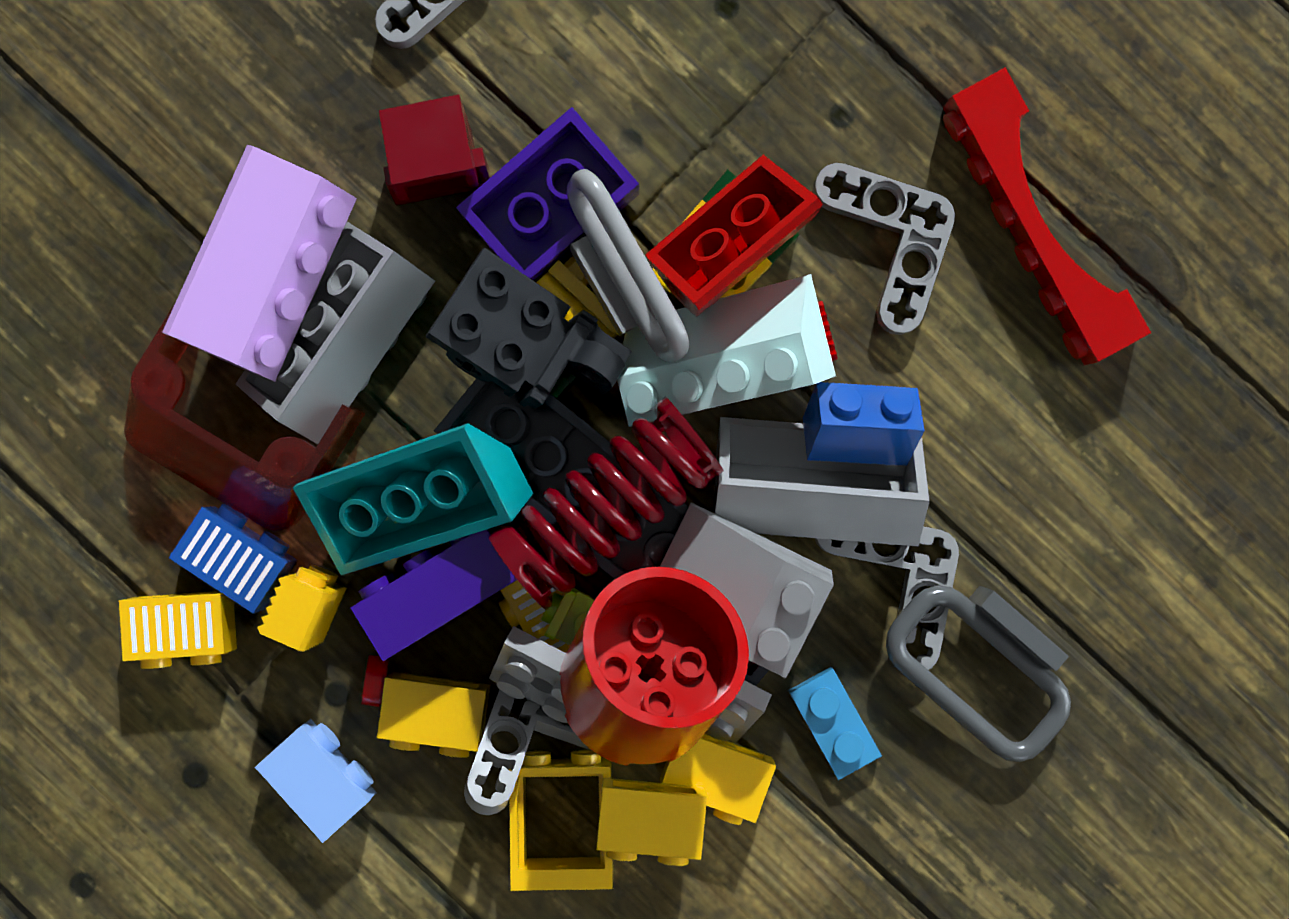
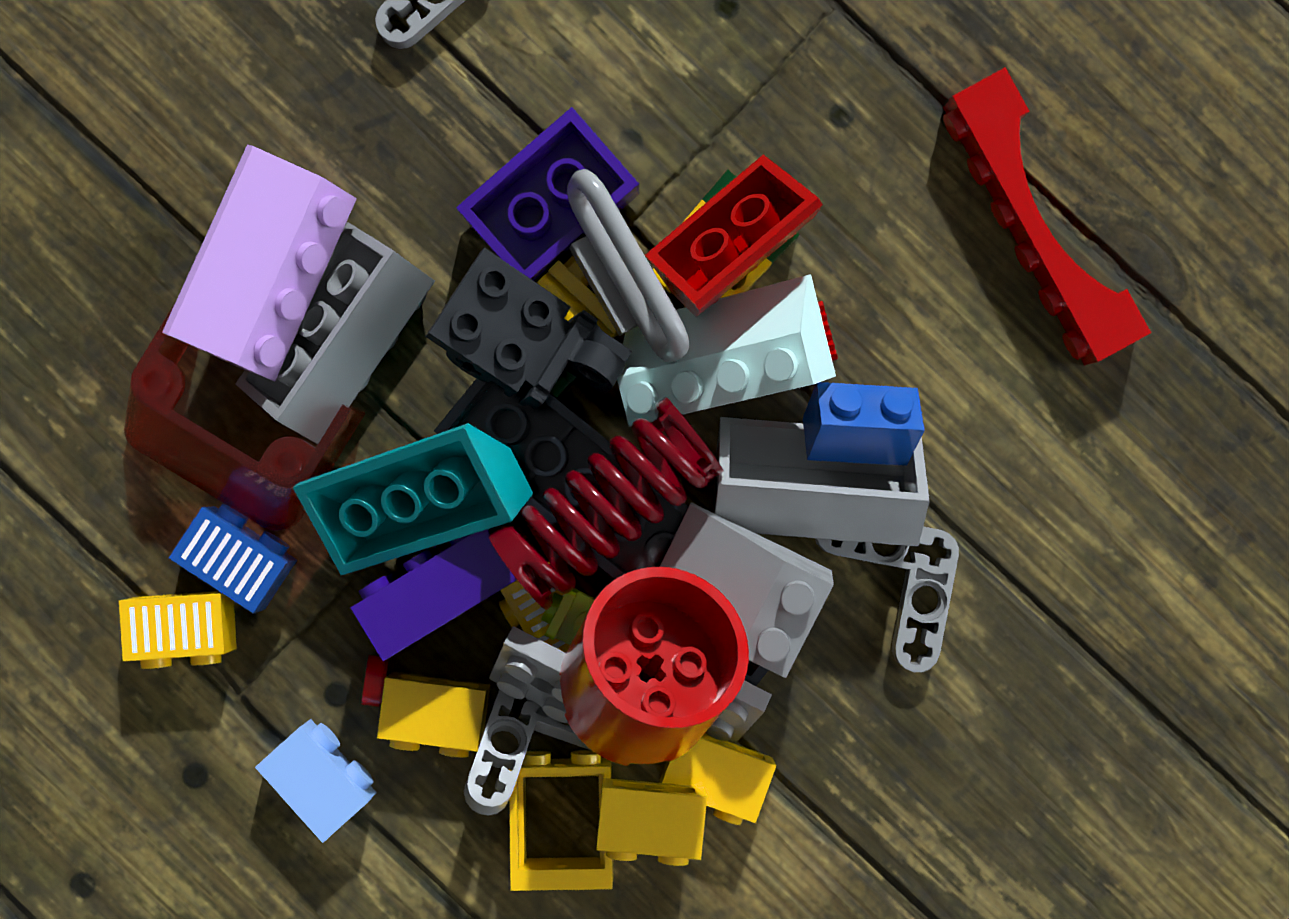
yellow brick [257,564,347,652] -> none
dark red plate [379,94,491,206] -> none
dark azure plate [788,667,882,780] -> none
light grey beam [813,163,955,335] -> none
dark grey bar [886,585,1071,762] -> none

